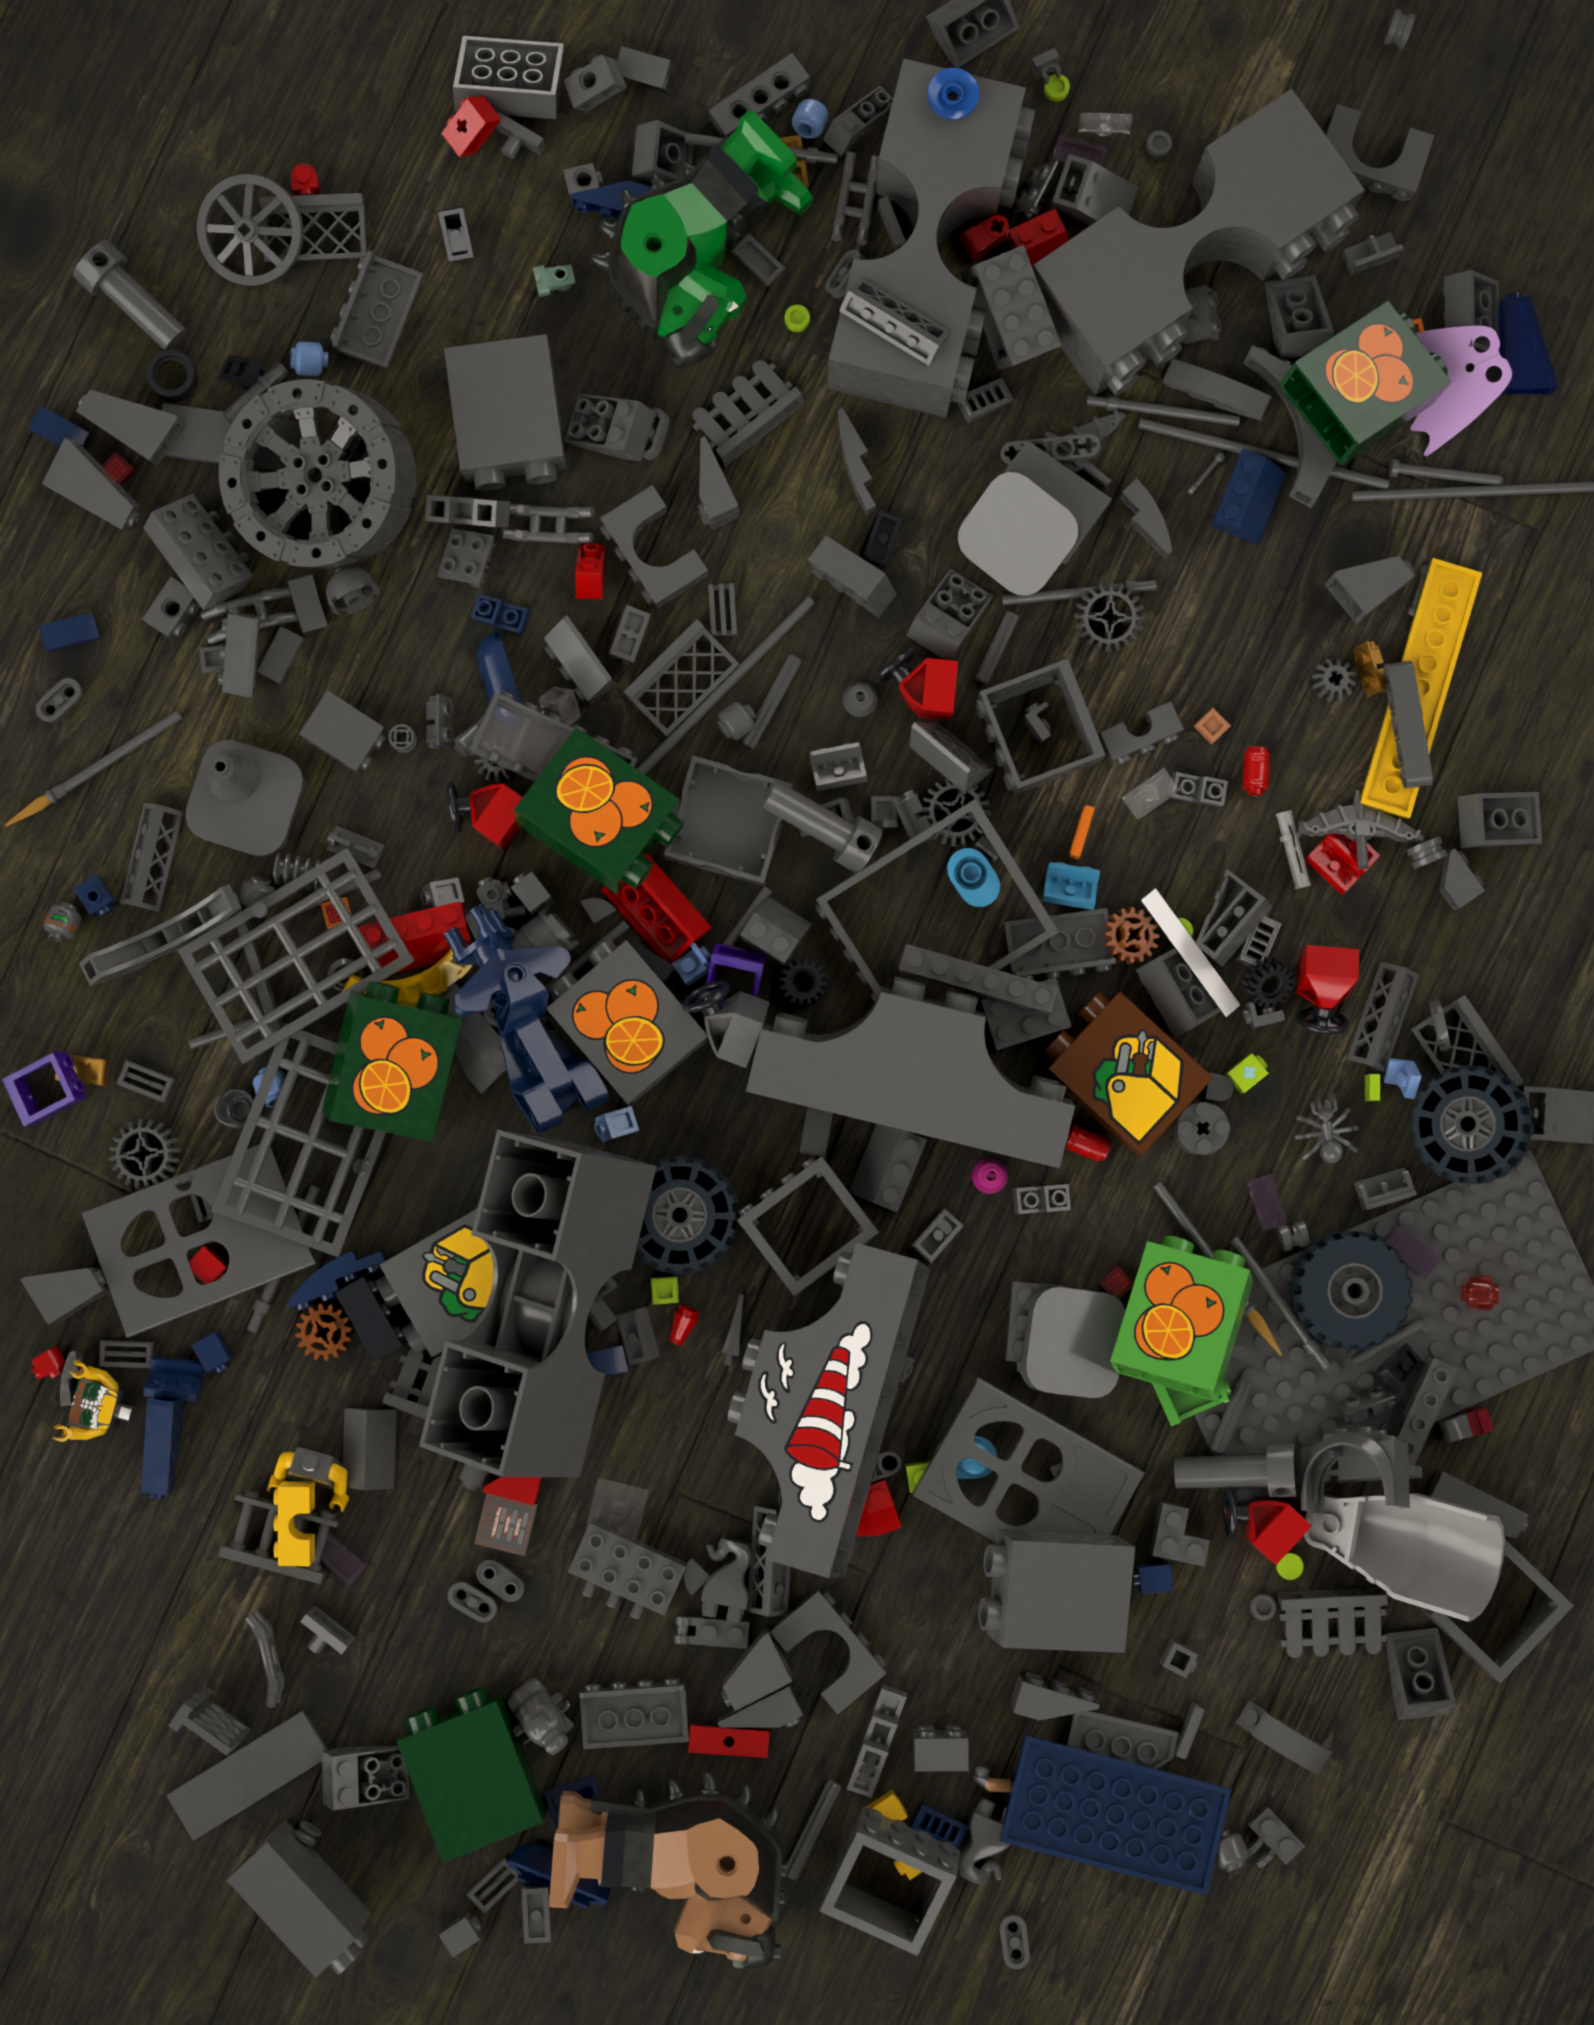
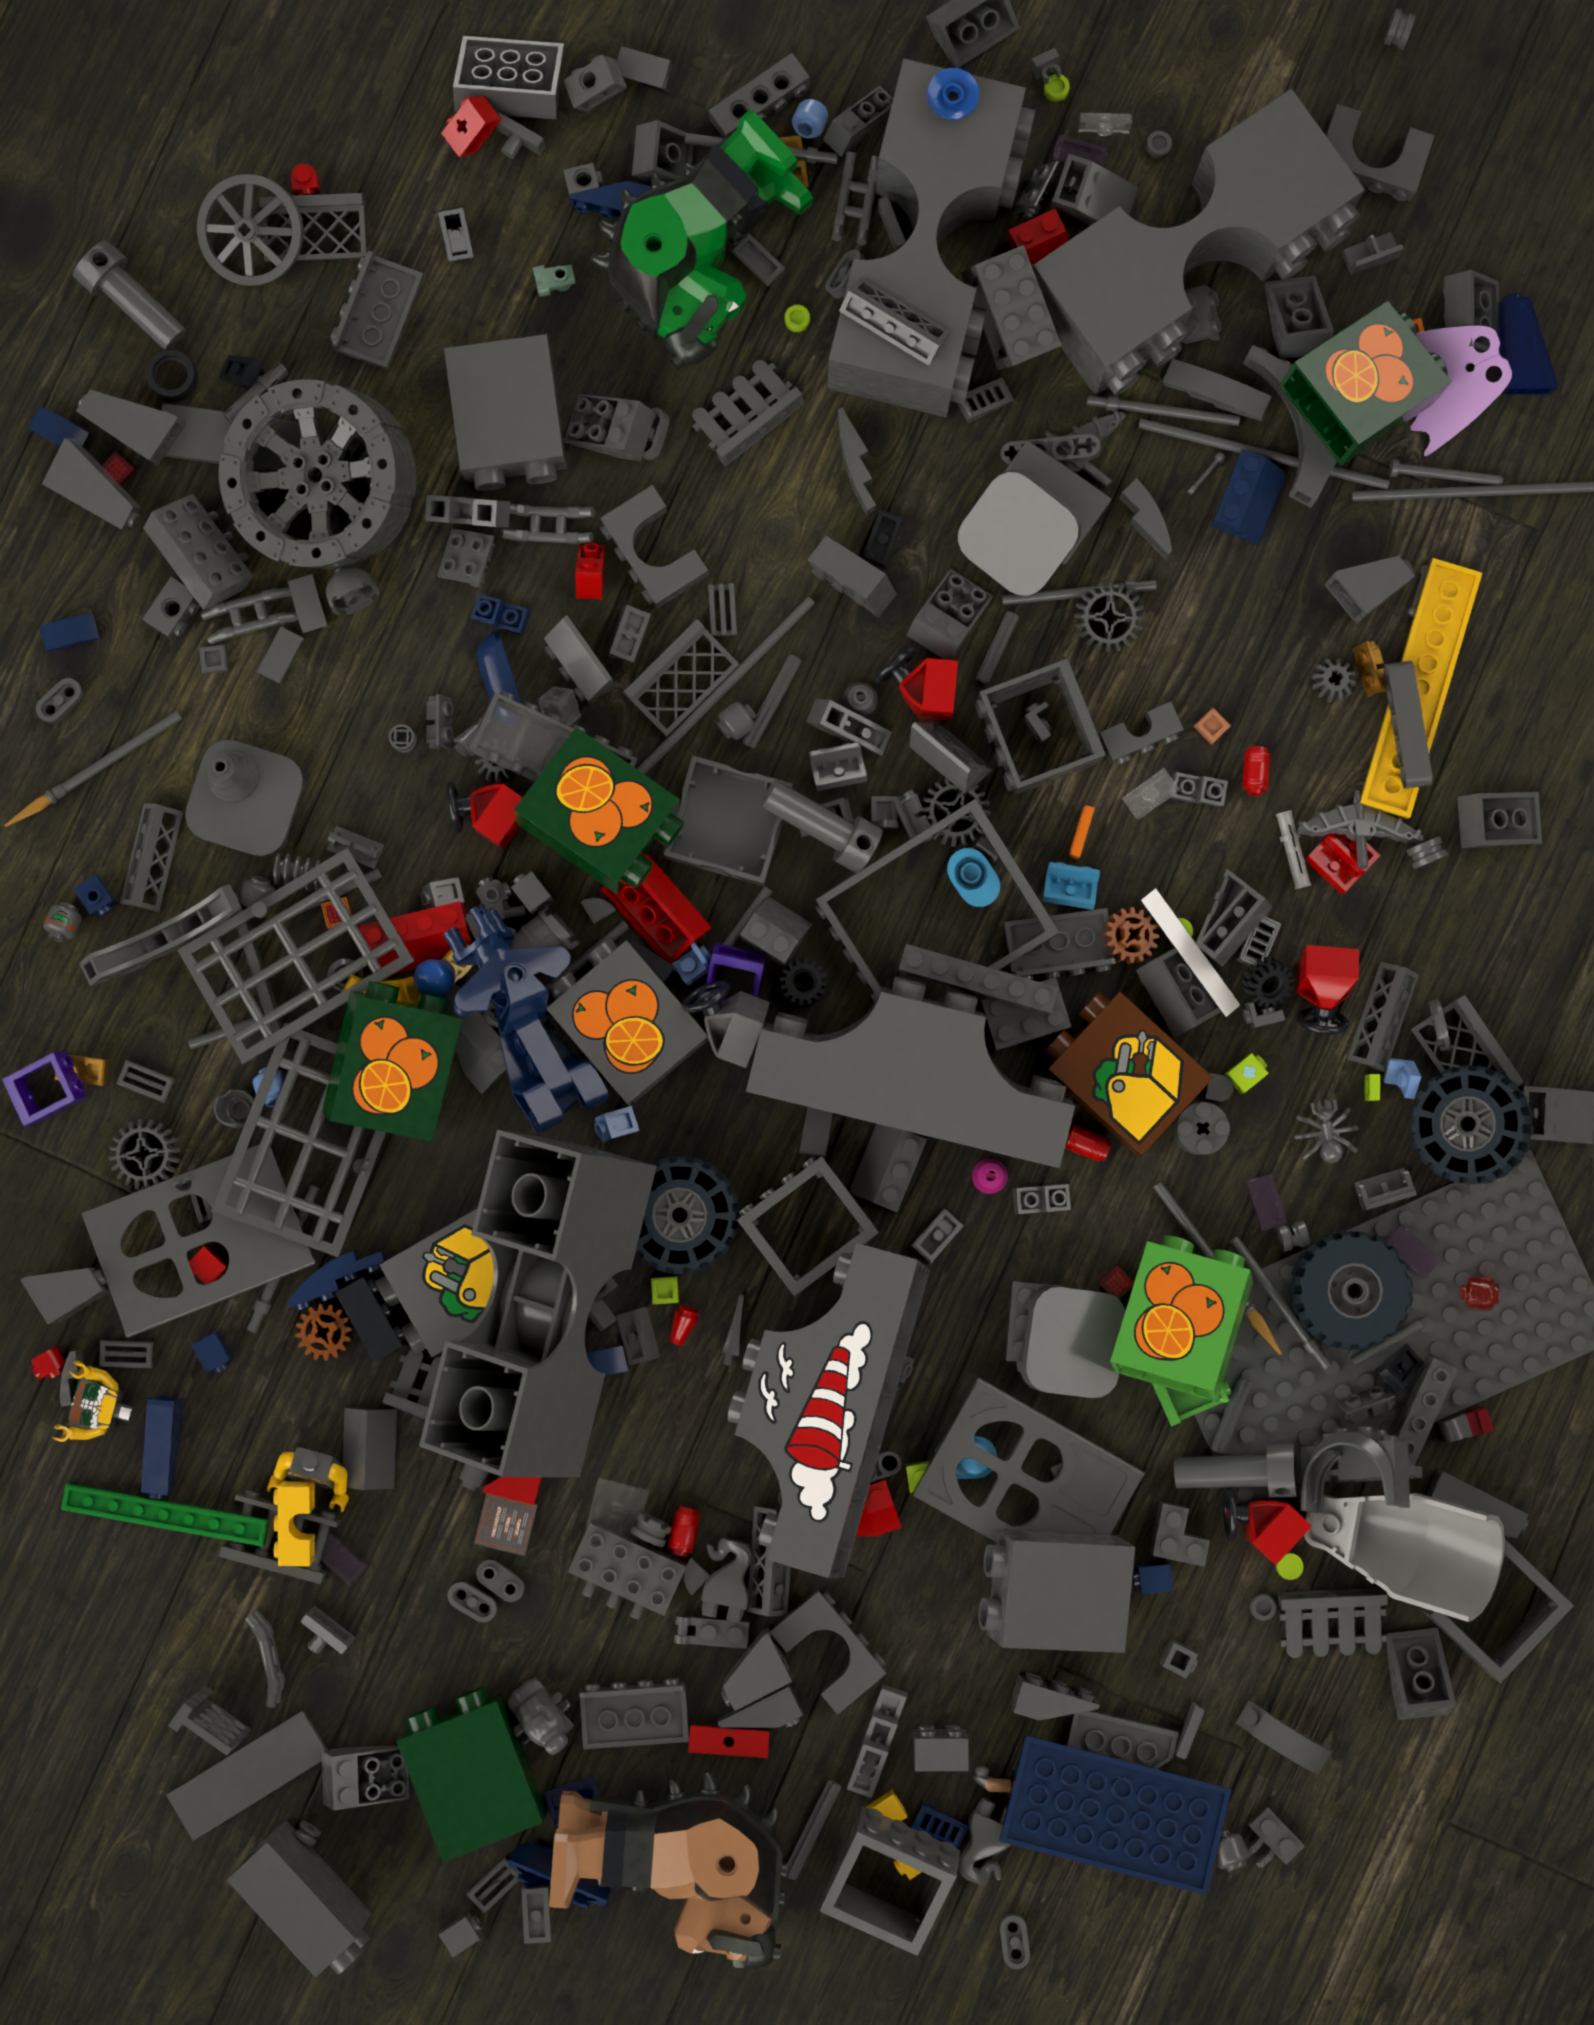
dark blue bracket [144,1356,204,1402] -> none
dark grey slope [218,612,261,698] -> none
medium blue head [290,342,328,376] -> none
dark grey slope [299,690,388,775] -> none
dark grey slope [697,436,740,531] -> none
red piece [959,215,1009,261] -> none
dark grey slope [1439,848,1485,911] -> none
none -> green tile [61,1483,270,1547]
none -> blue hair [413,958,456,996]
none -> dark grey wheel [630,1512,672,1547]
none -> red head [667,1506,701,1557]
none -> dark grey slope [806,699,892,756]

